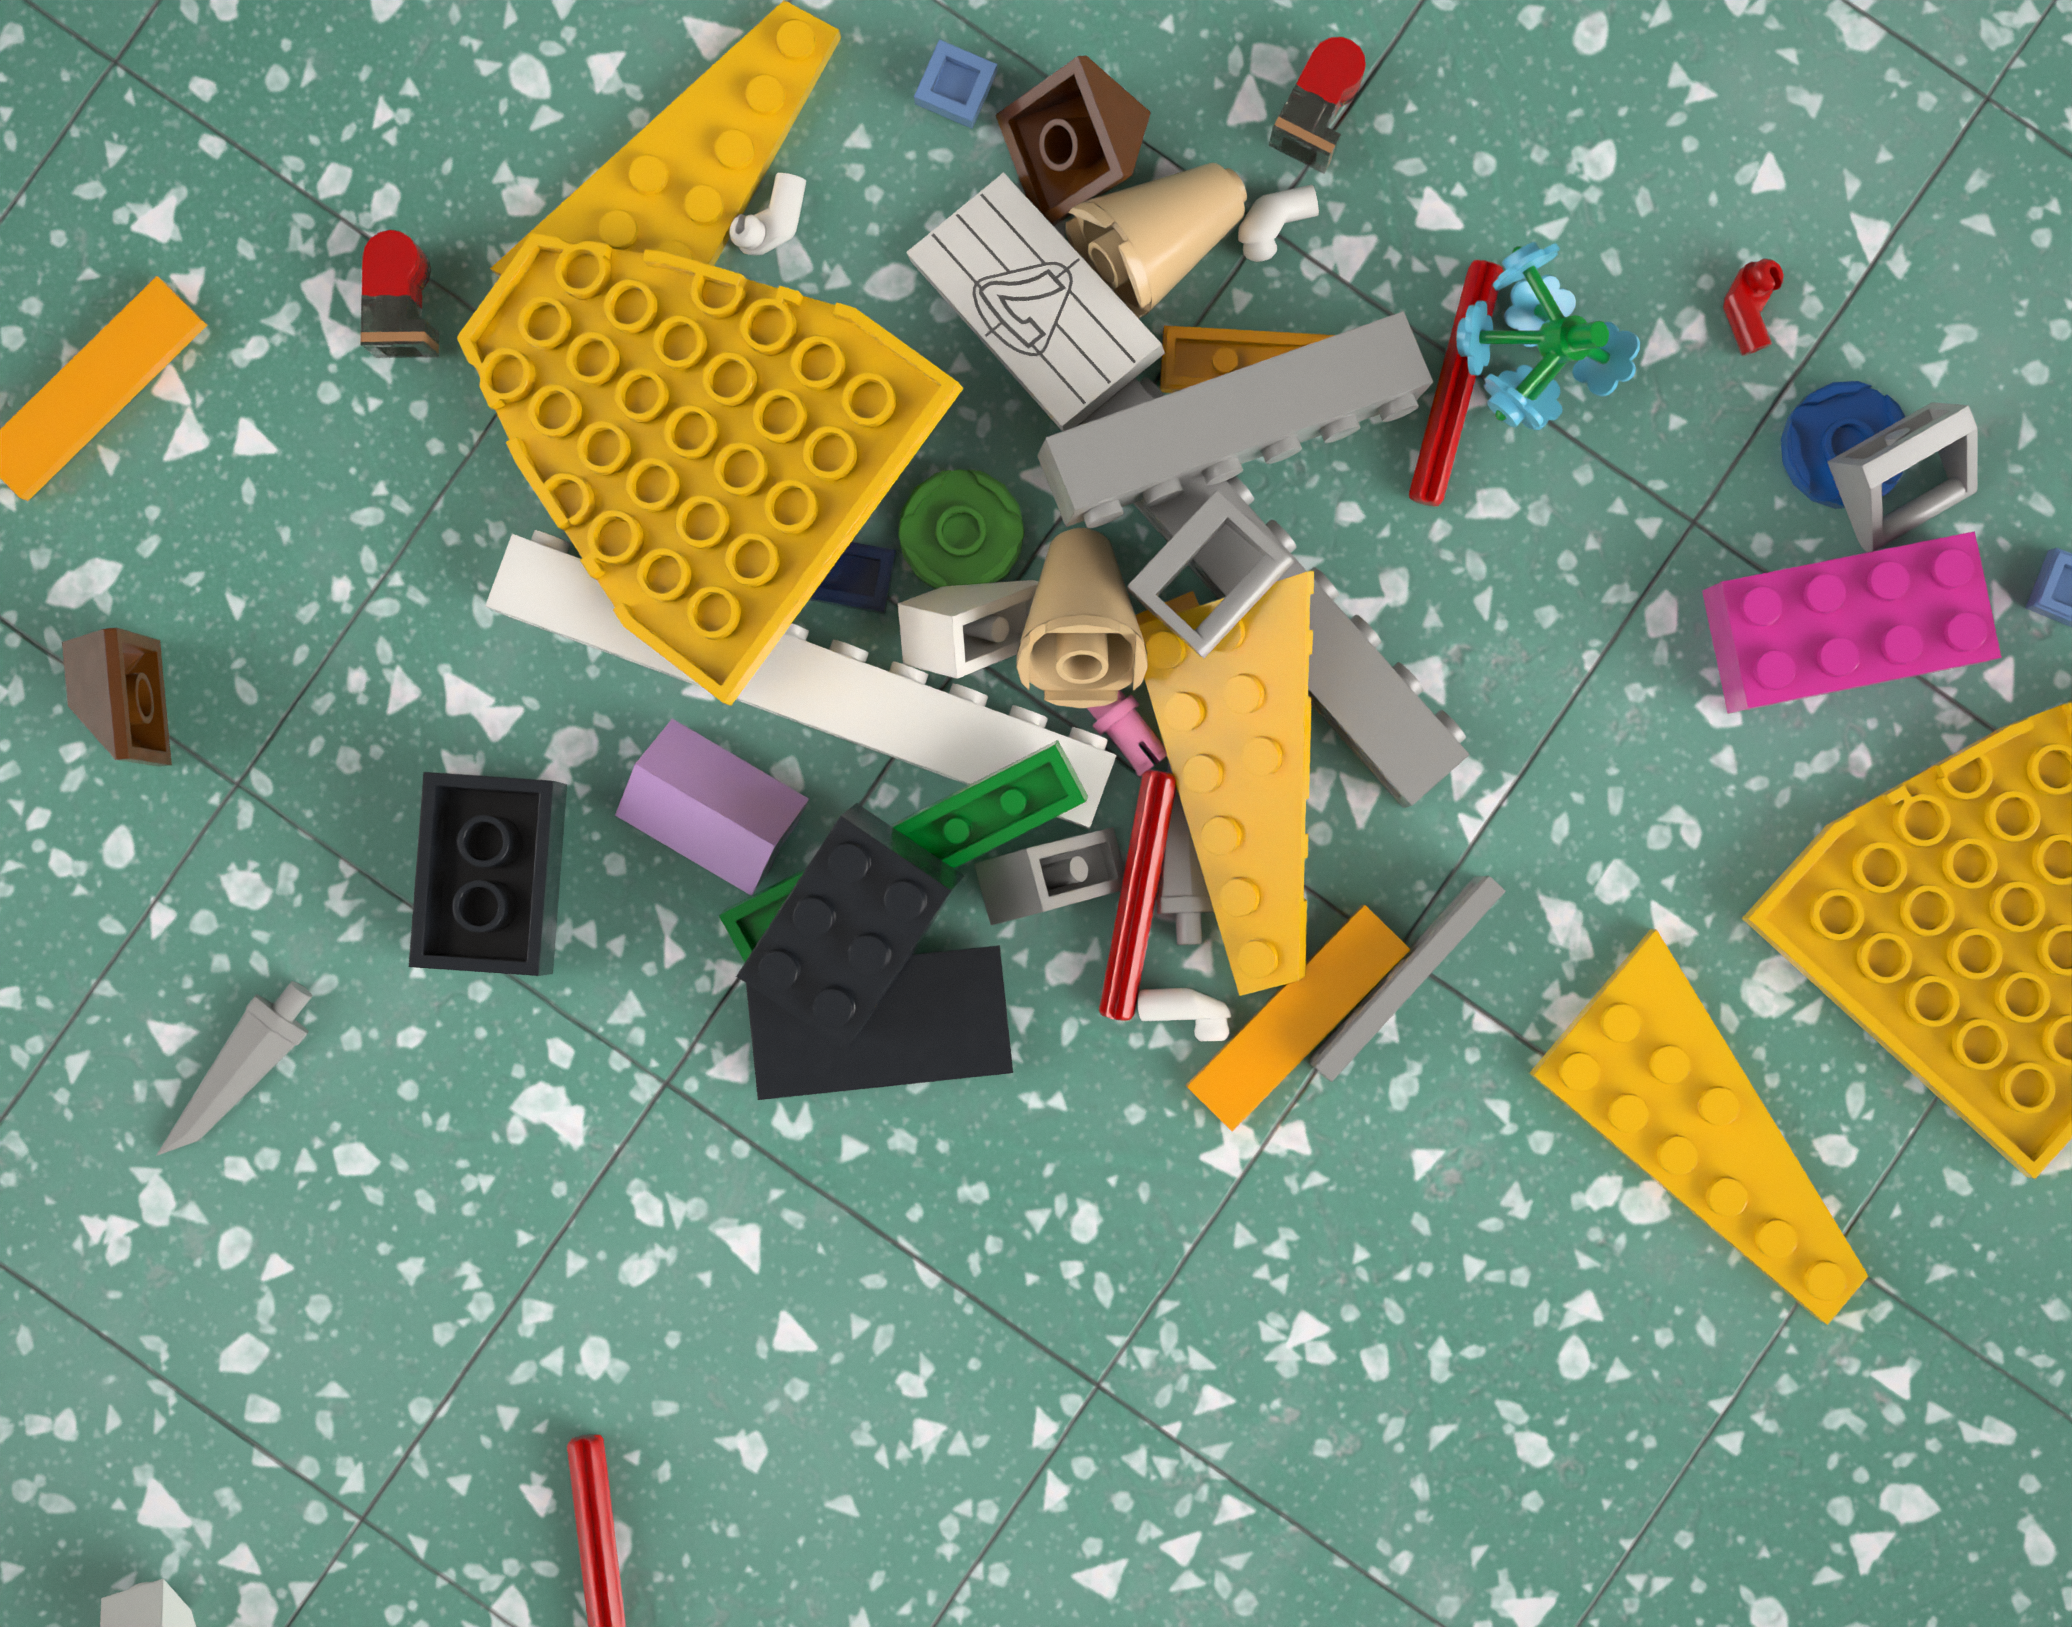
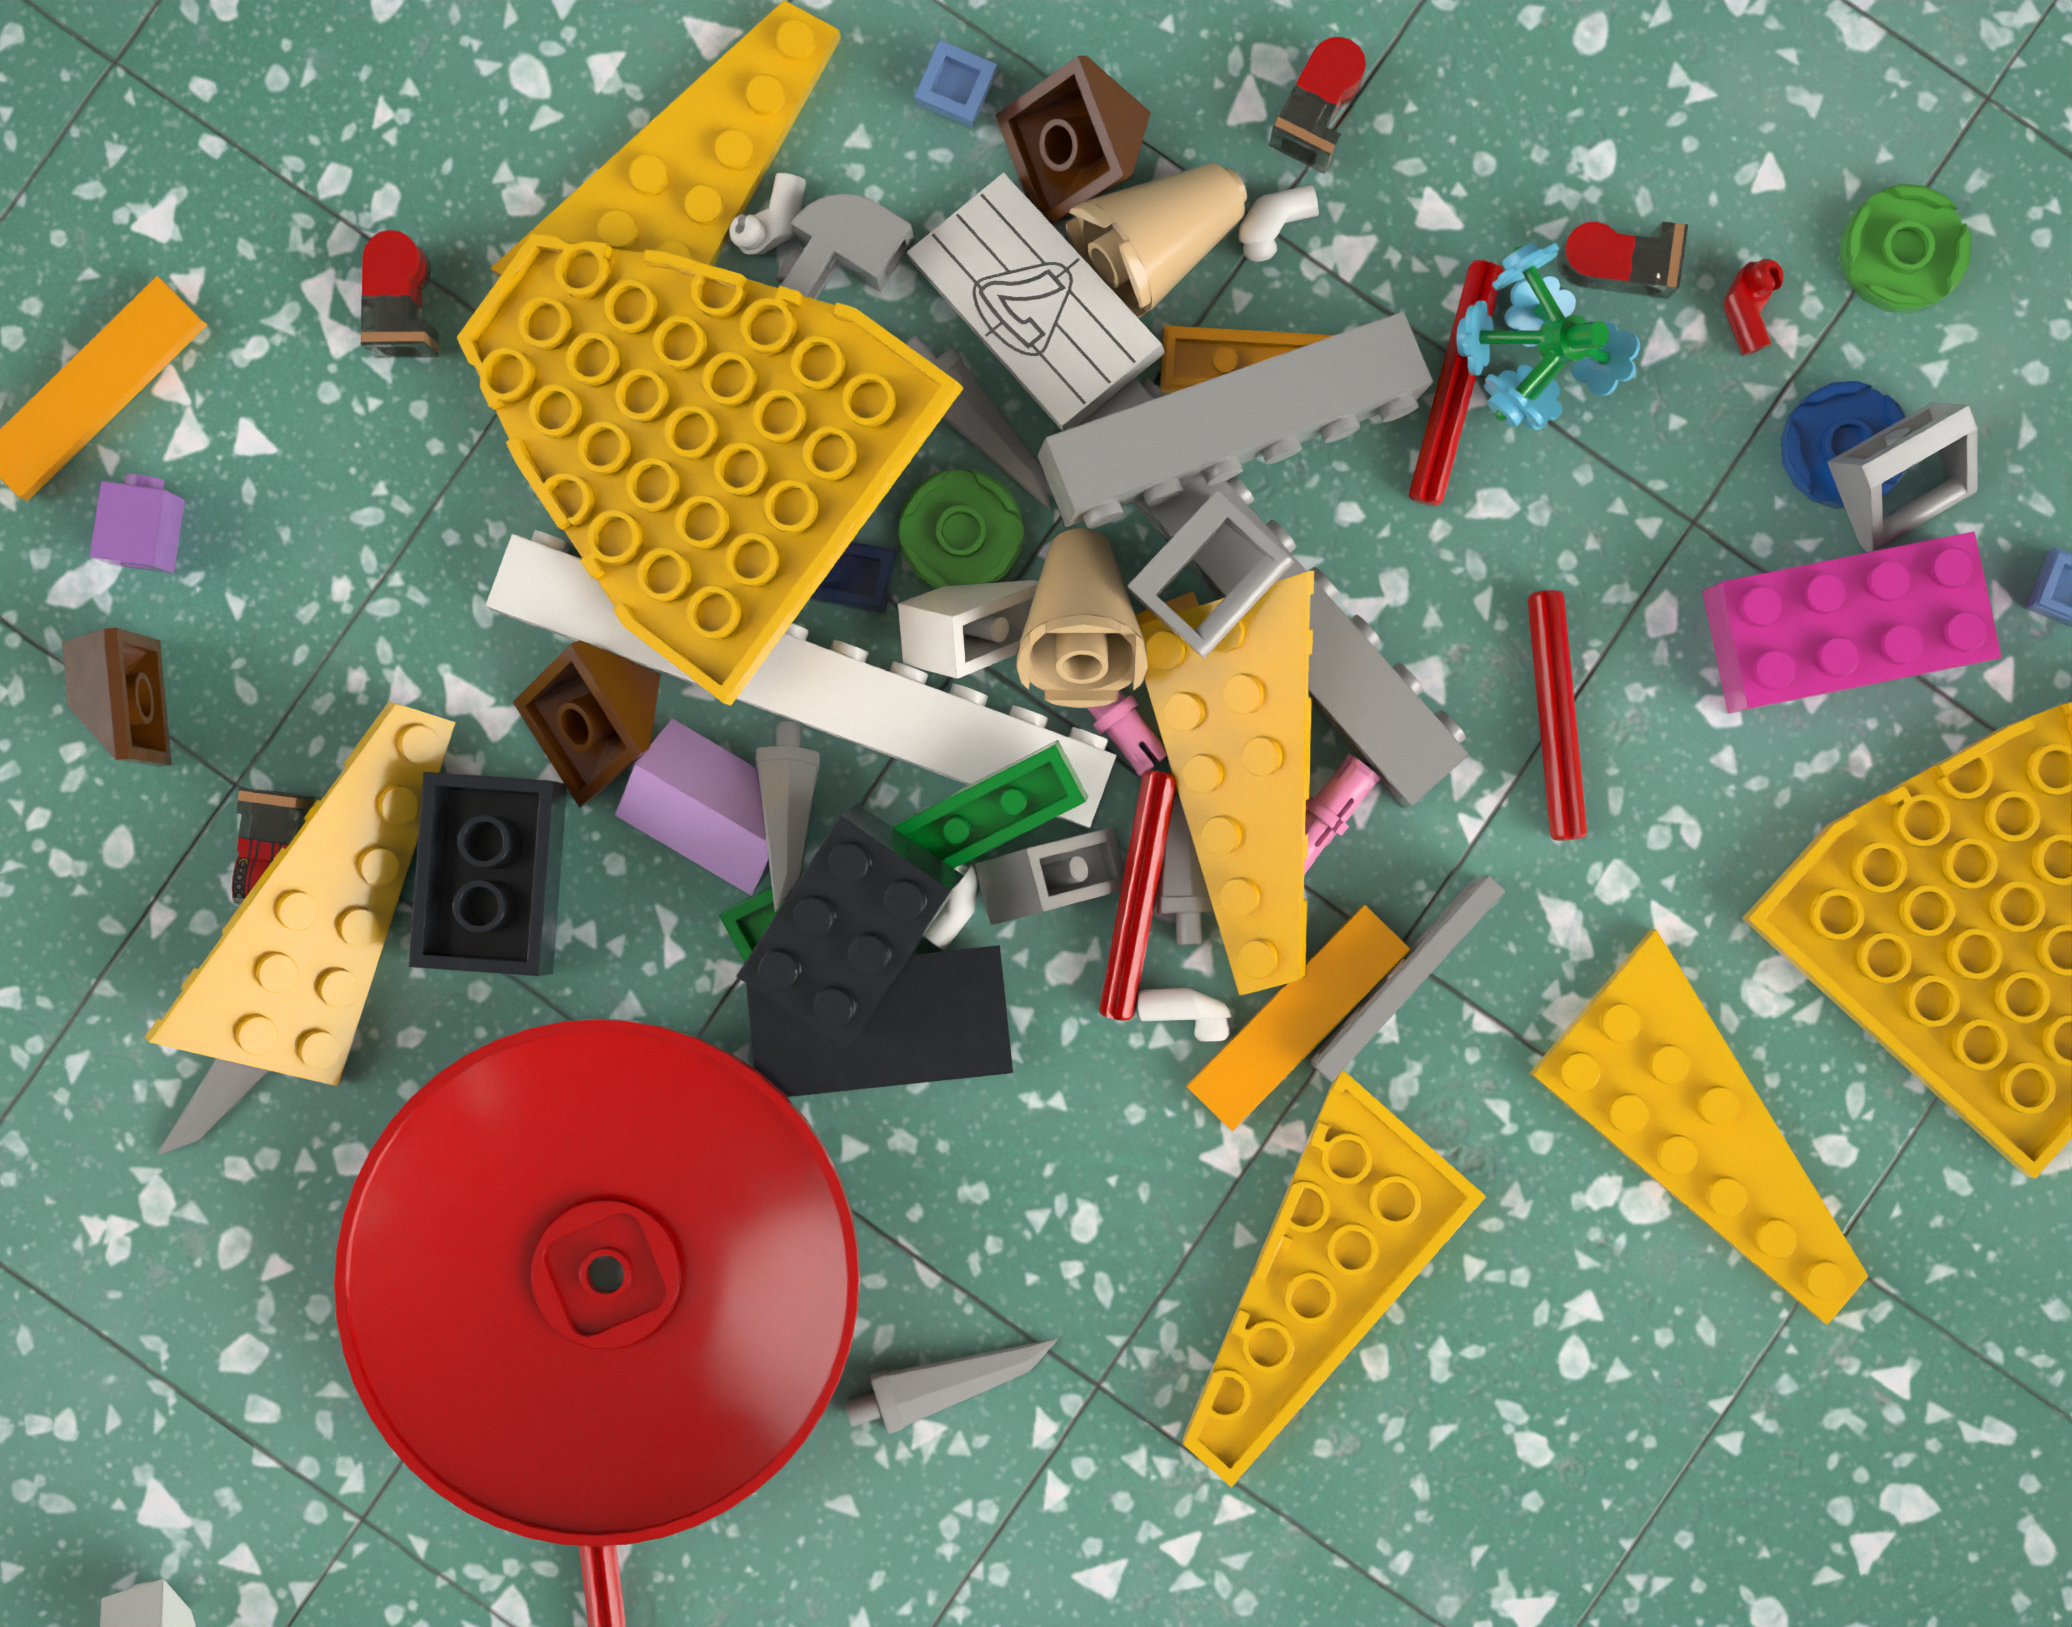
none -> medium lavender brick [90,474,185,574]
none -> yellow wing [144,701,456,1086]
none -> leg [232,788,315,905]
none -> red dish [334,1018,860,1547]
none -> reddish brown slope [513,640,661,808]
none -> light grey bar [755,721,820,911]
none -> light grey brick [776,194,914,300]
none -> light grey bar [845,1338,1059,1434]
none -> light grey bar [905,336,1052,512]
none -> white arm [924,864,979,951]
none -> yellow wing [1182,1070,1486,1488]
none -> bright pink pin [1304,753,1381,876]
none -> red axle [1527,590,1587,841]
none -> leg [1557,221,1688,299]
none -> bright green tile [1840,184,1971,313]

